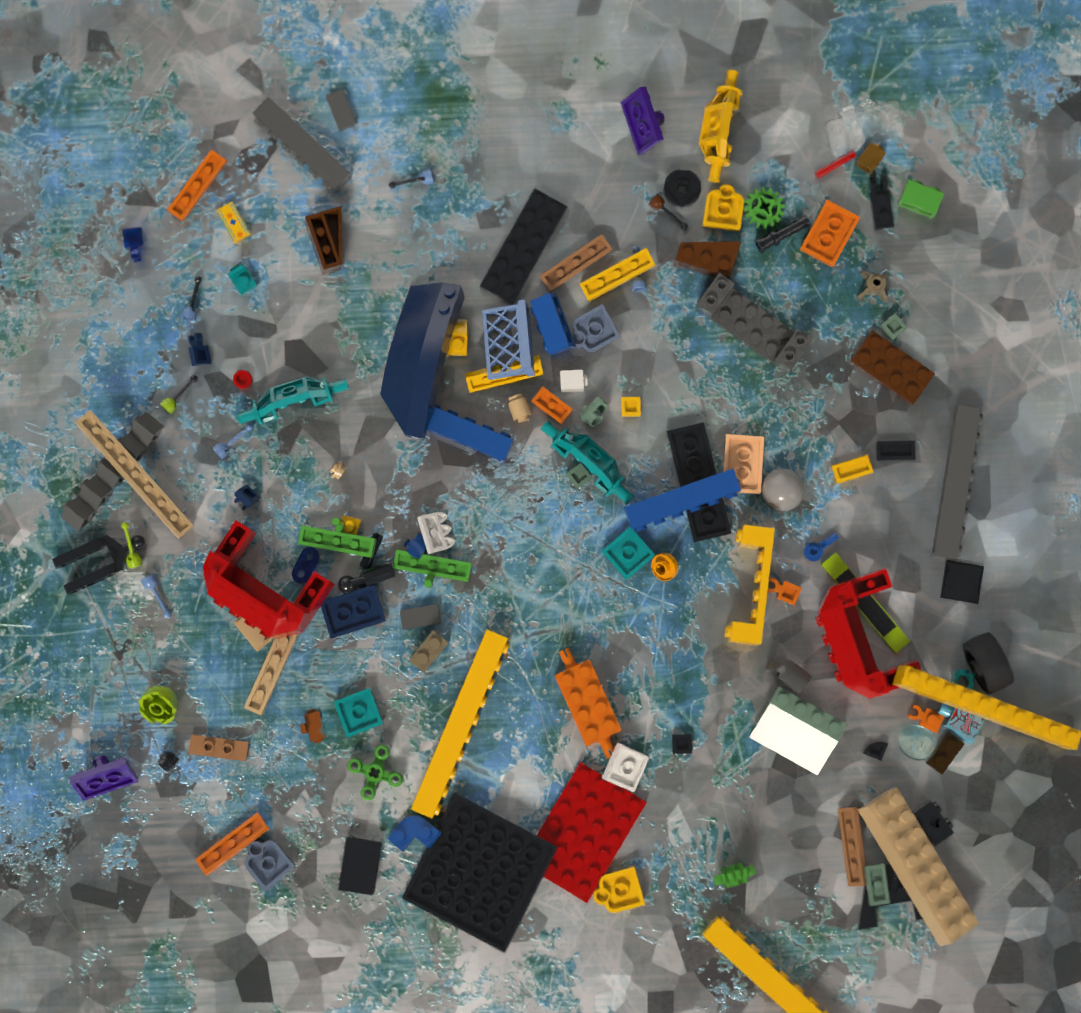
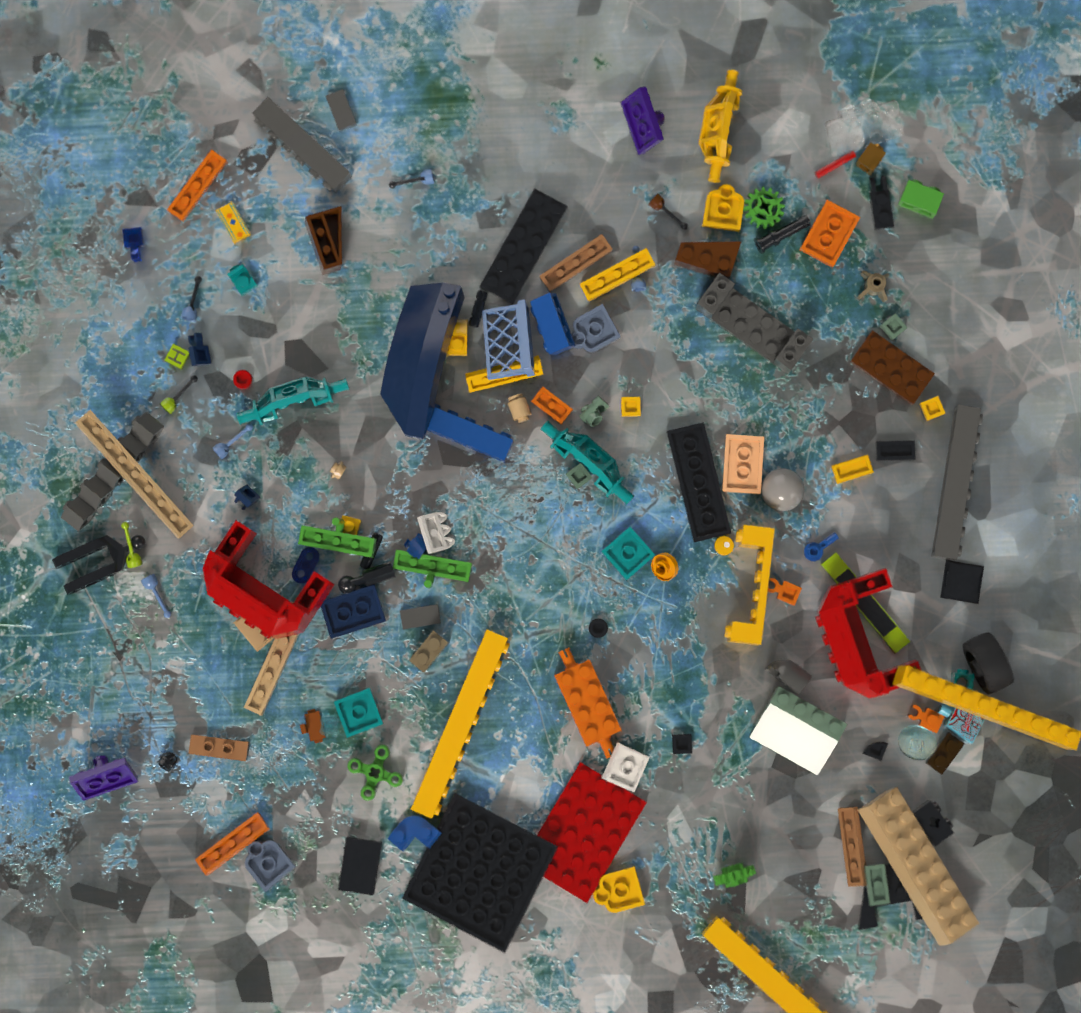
lime cylinder [138,685,179,725] -> none
white brick [560,370,588,393] -> none
blue brick [624,469,741,532] -> none
black plate [663,169,701,209] -> none
none -> lime tile [164,344,190,370]
none -> black axle [469,290,487,328]
none -> black tile [589,618,608,638]
none -> yellow tile [714,536,734,556]
none -> yellow plate [920,396,946,421]

